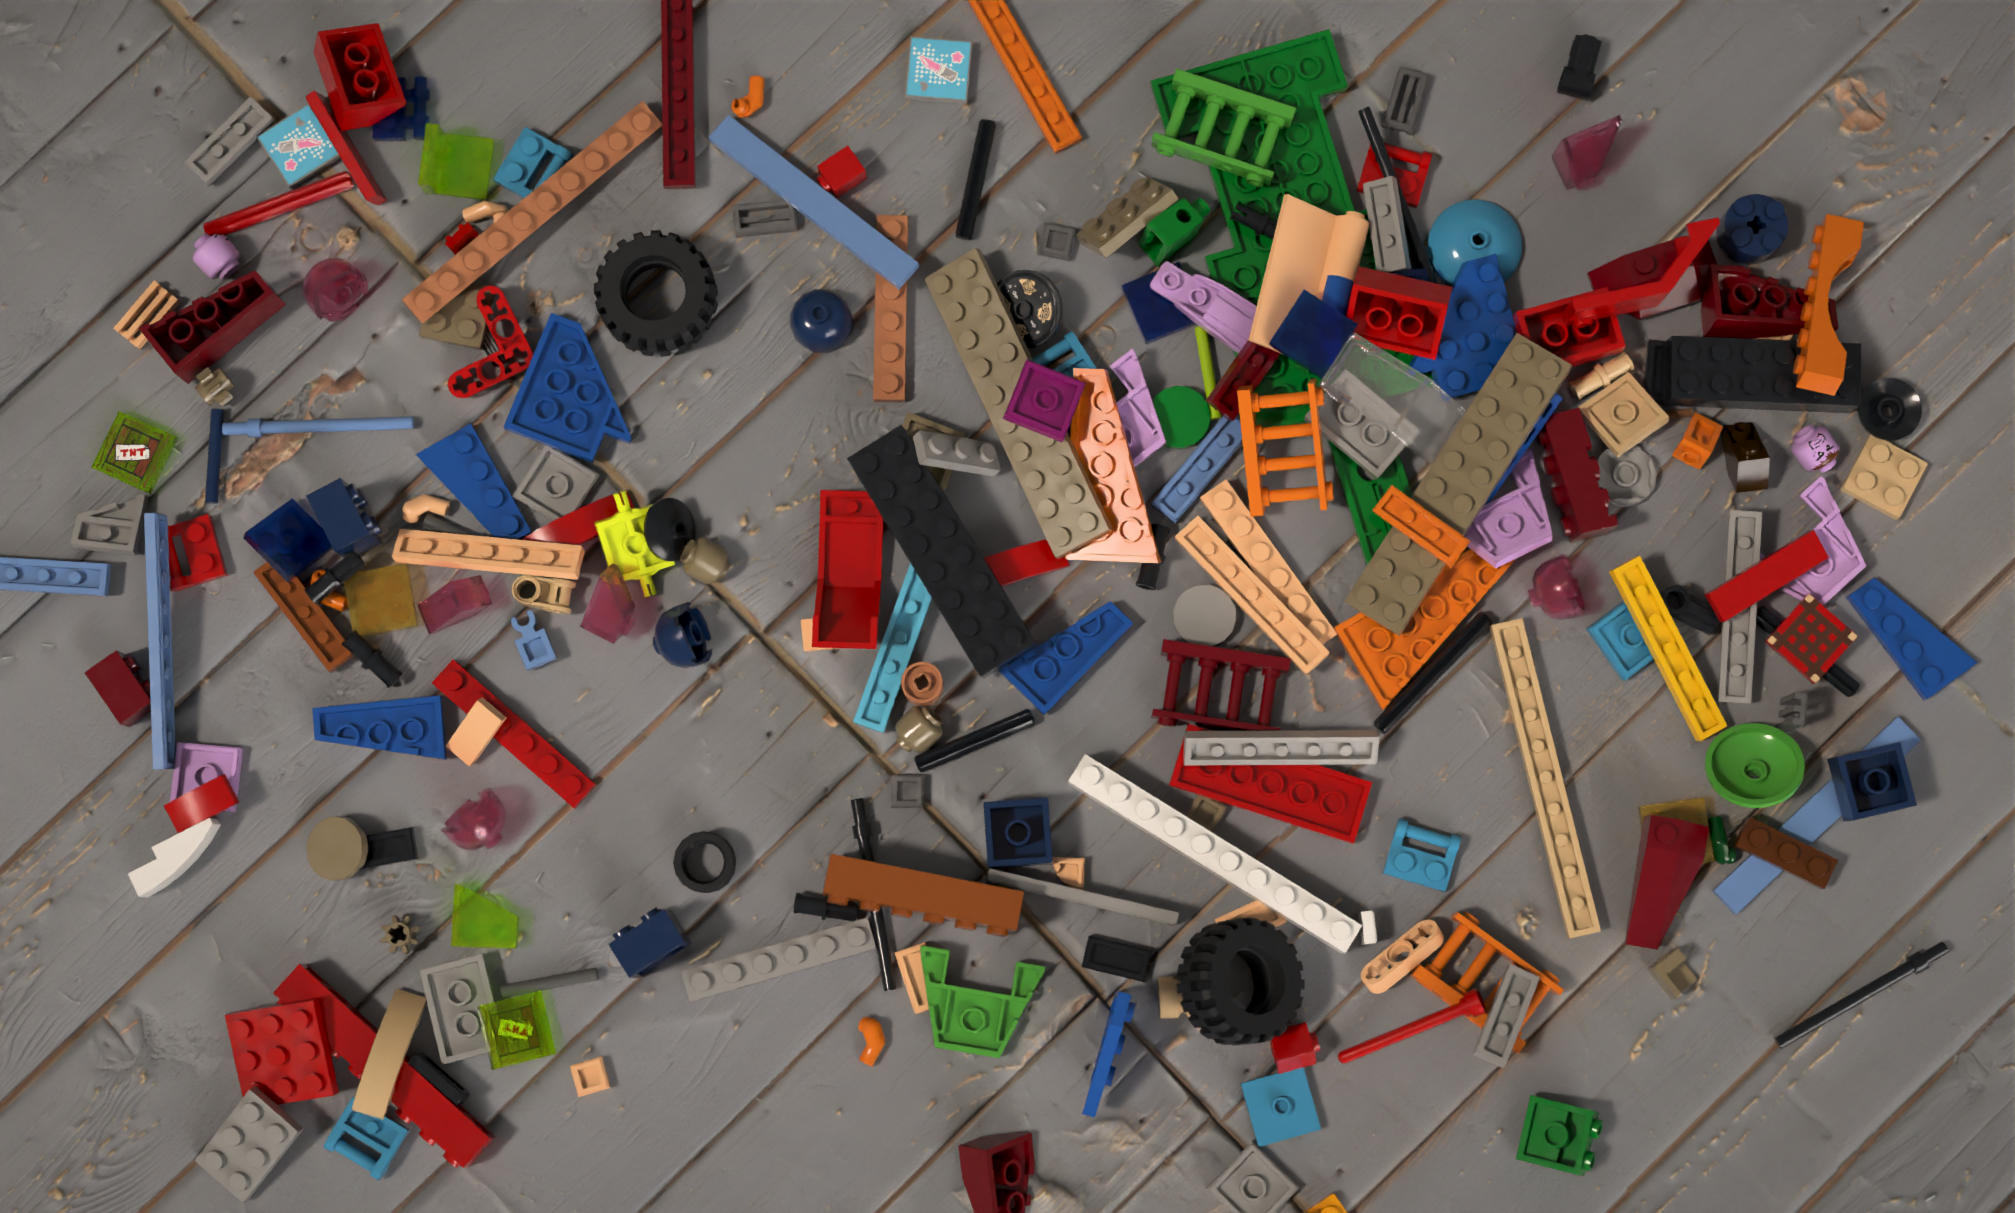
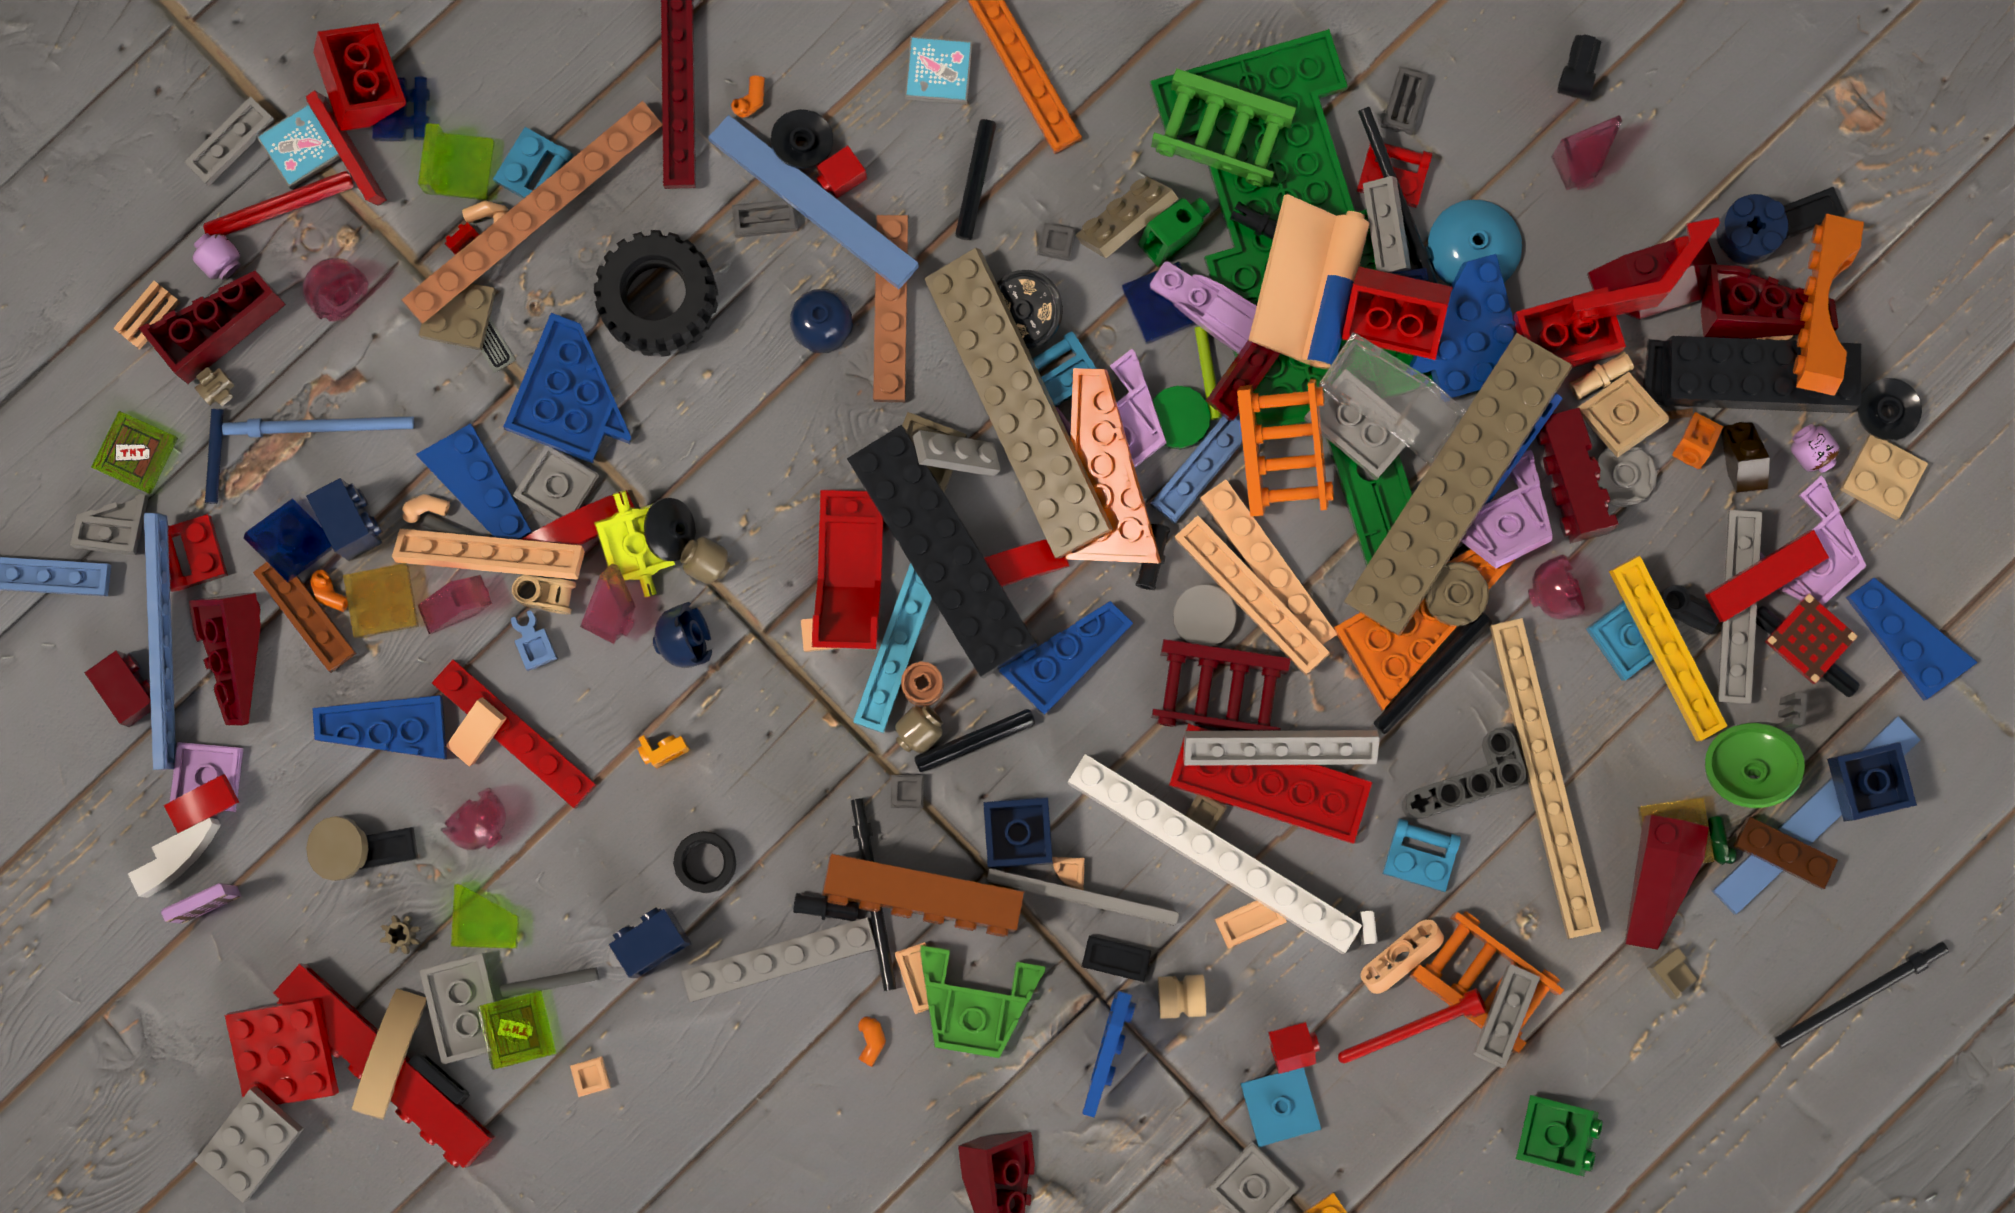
black axle [304,551,365,605] -> none
dark azure plate [323,1097,410,1181] -> none
black pin [341,630,403,688] -> none
red beam [448,285,533,398] -> none
magenta plate [1003,359,1086,443] -> none
black tyre [1177,917,1305,1046] -> none
clear blue plate [1268,289,1358,379] -> none
orange tile [1372,485,1470,568] -> none
none -> lavender tile [161,883,242,924]
none -> dark red wedge [189,593,261,726]
none -> light orange bracket [637,735,690,768]
none -> black dish [771,109,833,169]
none -> dark grey beam [1402,728,1526,820]
none -> dark tan tile [1425,562,1489,626]
none -> black tile [1784,187,1846,240]

